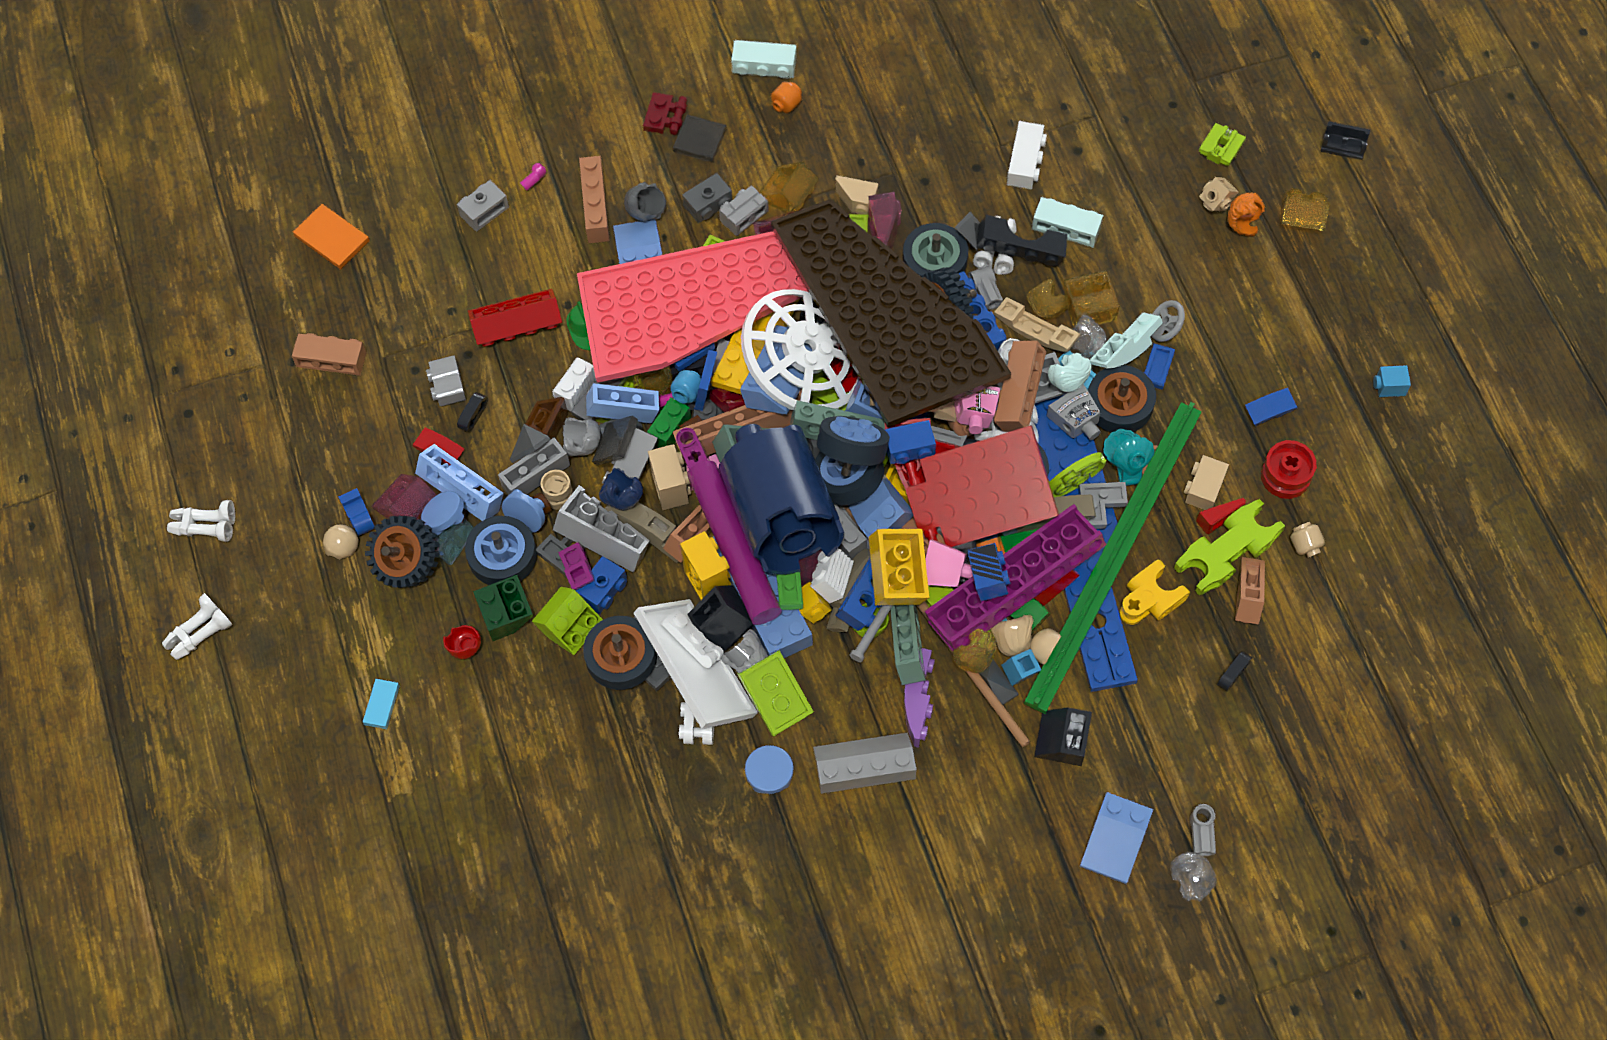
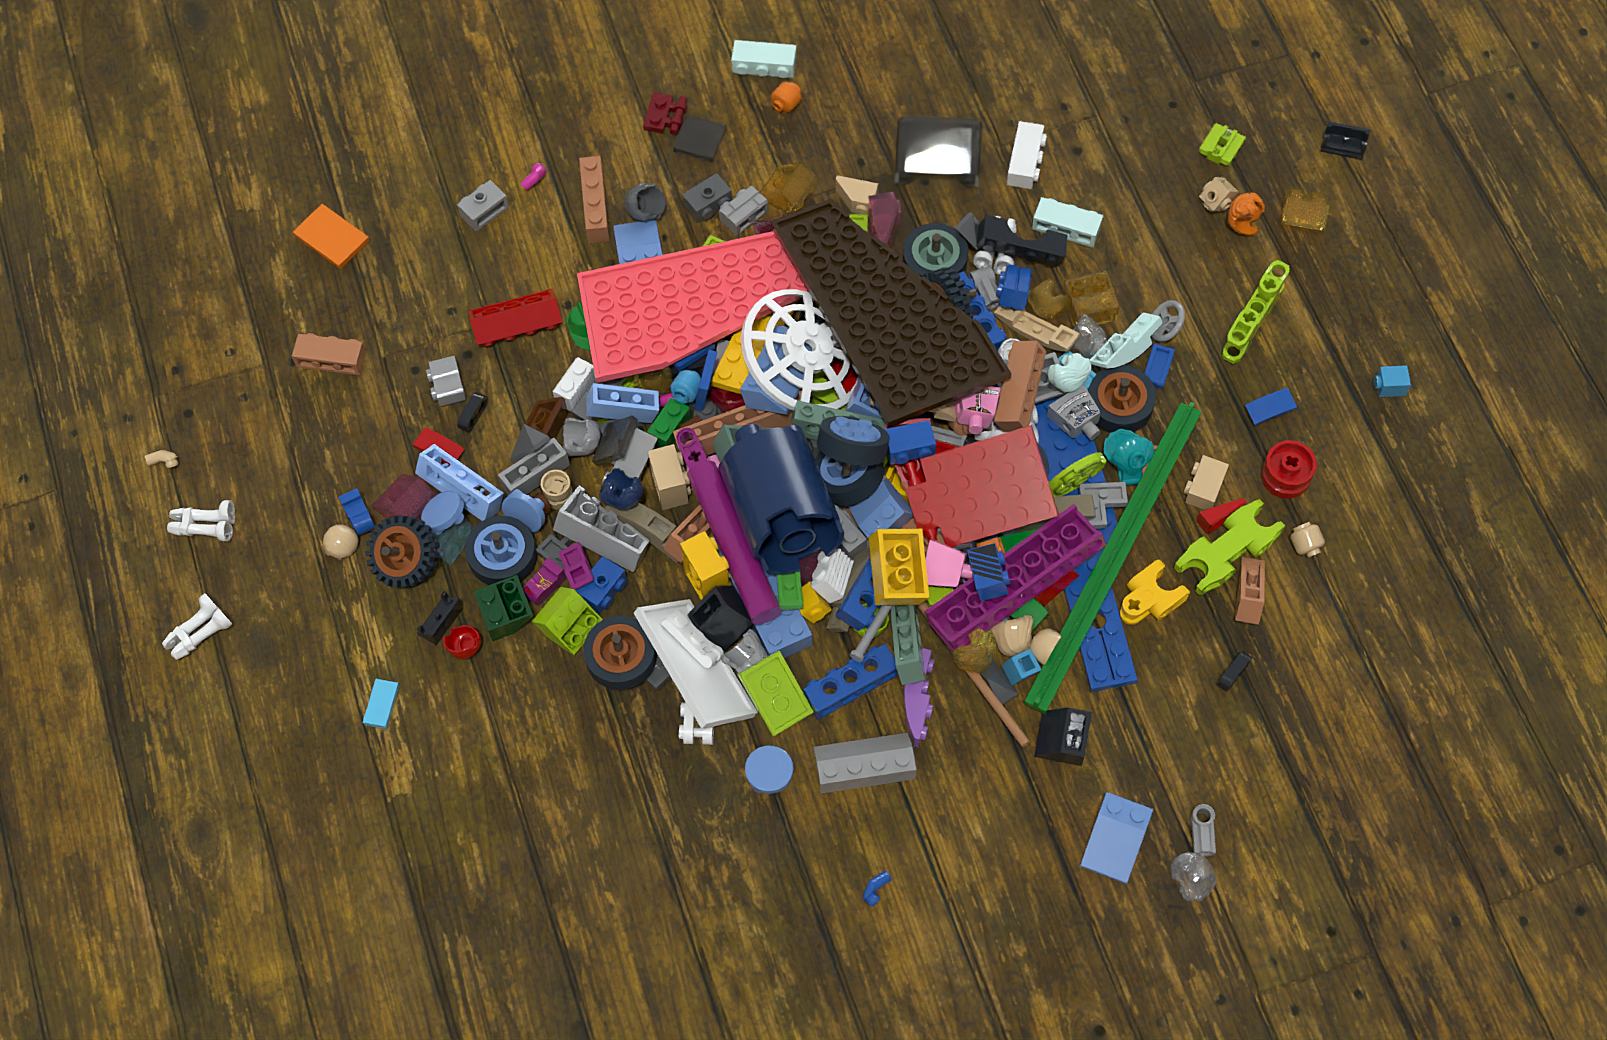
none -> tan arm [145,450,178,468]
none -> black hinge [417,591,463,646]
none -> magenta leg [523,557,566,605]
none -> blue brick [804,644,899,720]
none -> blue arm [863,871,891,906]
none -> clear smoke windscreen [894,116,982,187]
none -> blue brick [996,264,1032,311]
none -> lime piece [1222,260,1290,364]

